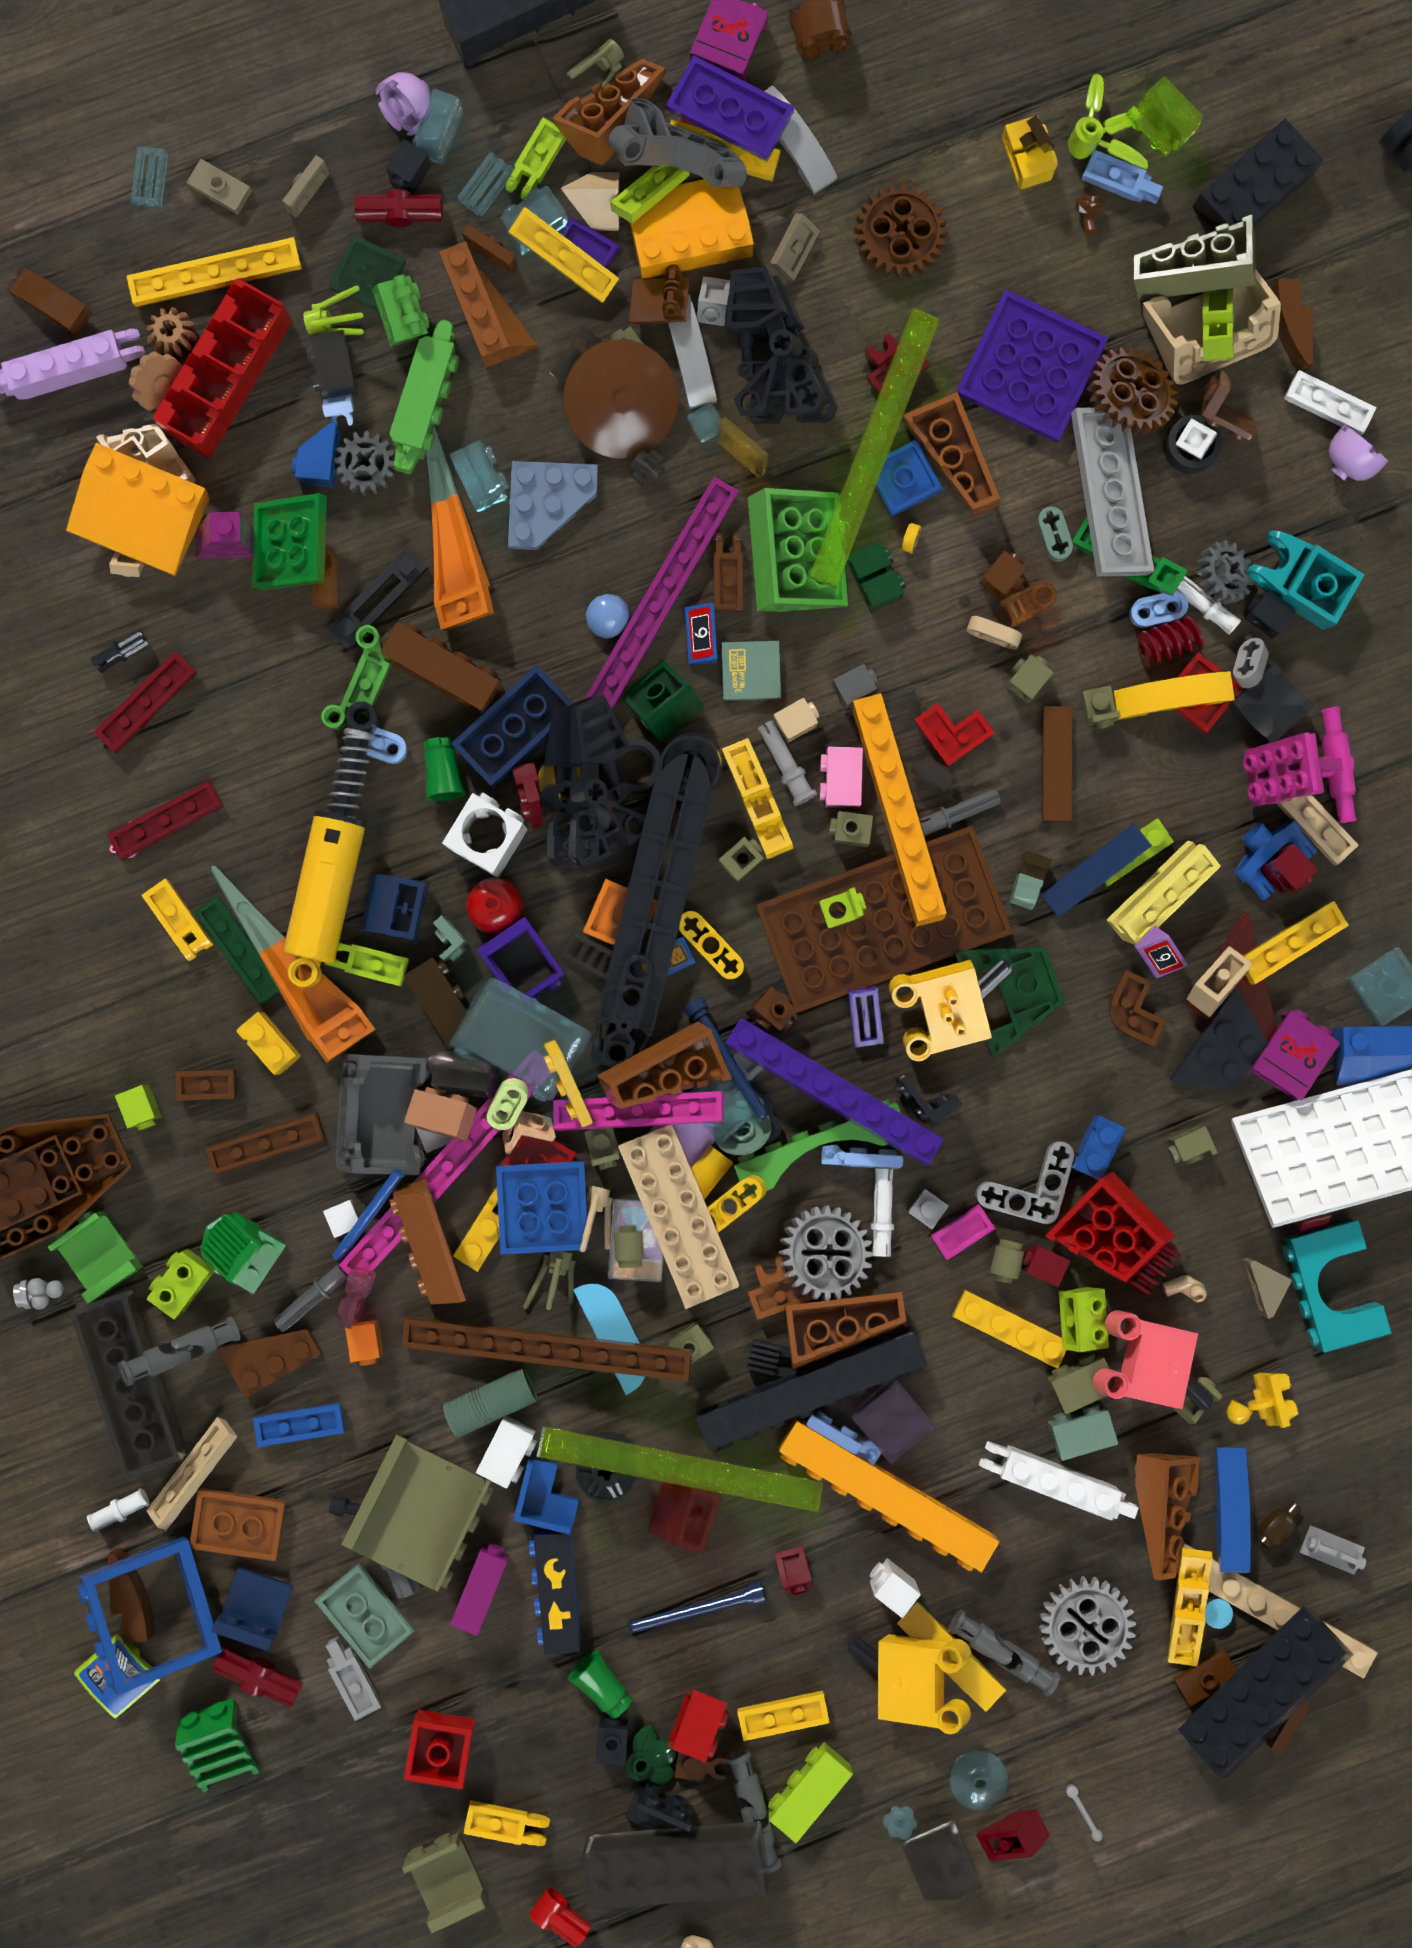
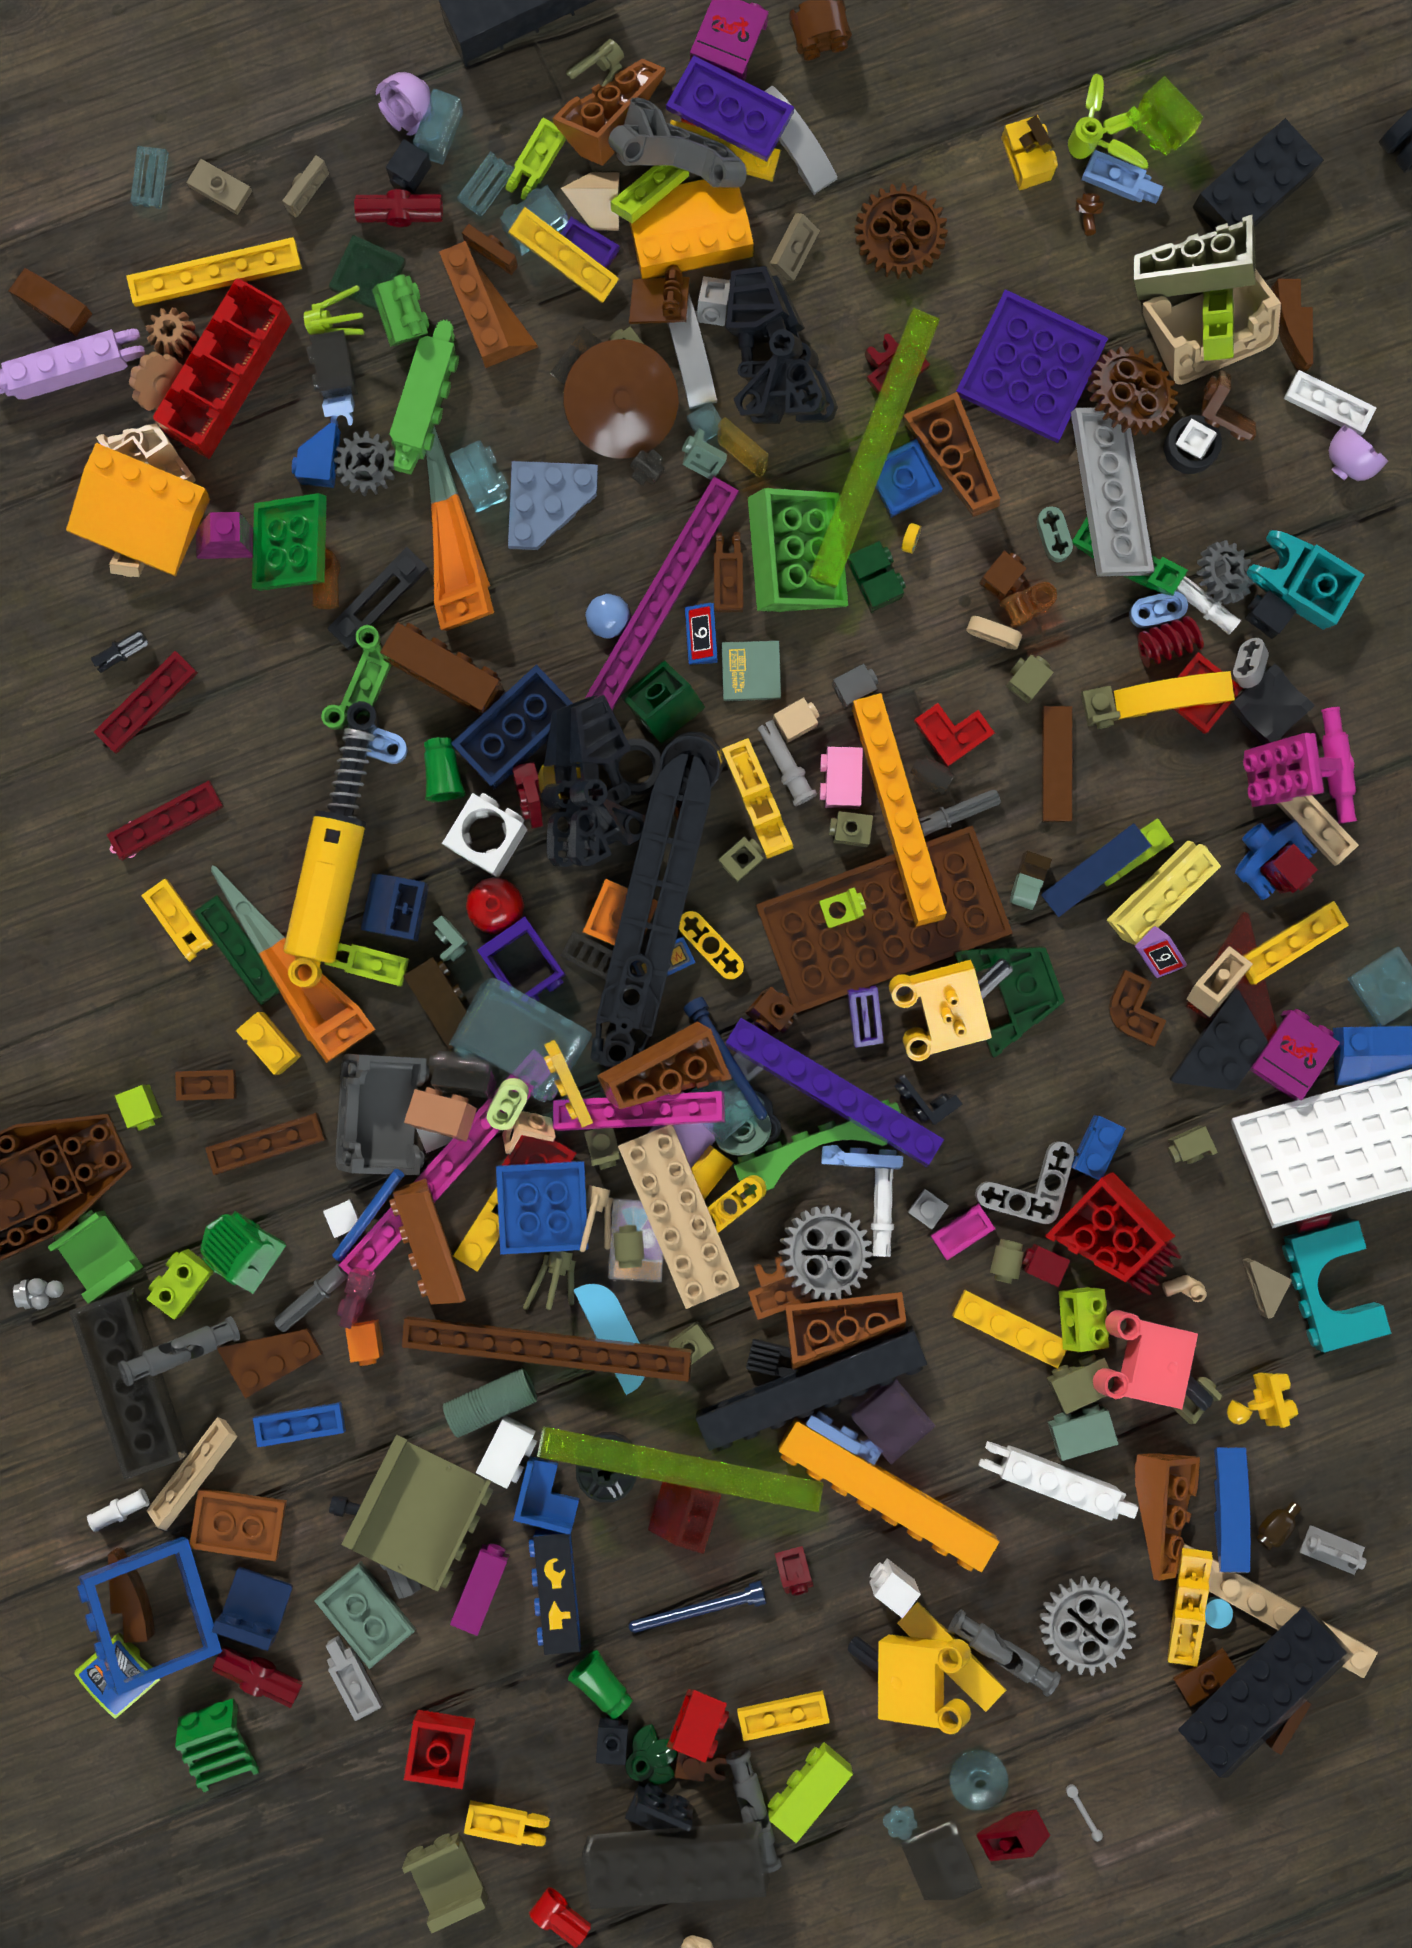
none -> sand green bracket [682,428,727,480]

